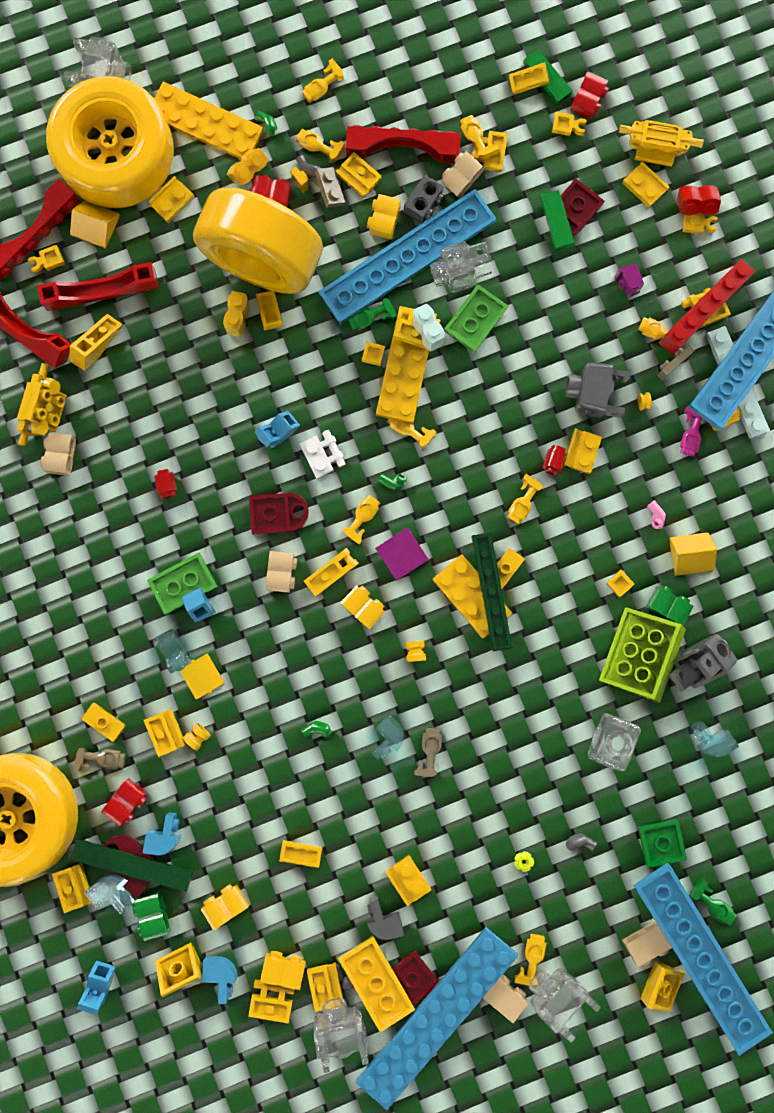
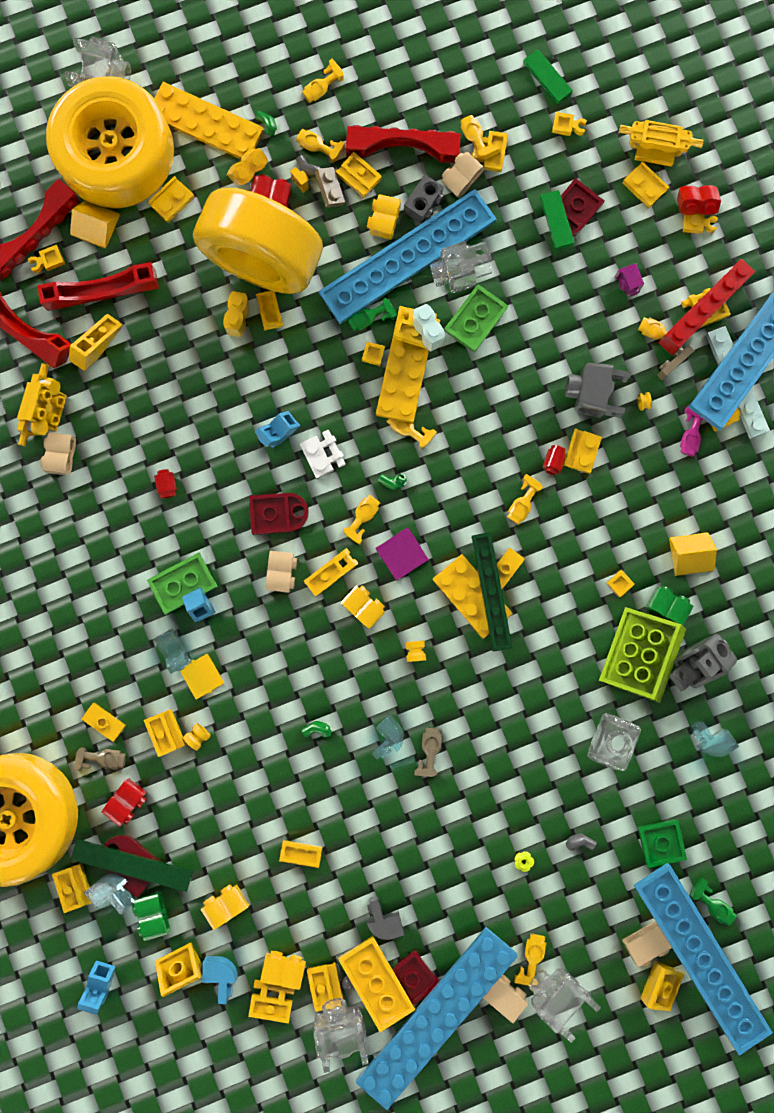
dark azure brick [143,812,182,855] -> none
yellow plate [385,855,431,906] -> none
yellow plate [509,62,550,95] -> none
red brick [570,72,609,119] -> none
bright pink arm [647,500,666,529] -> none

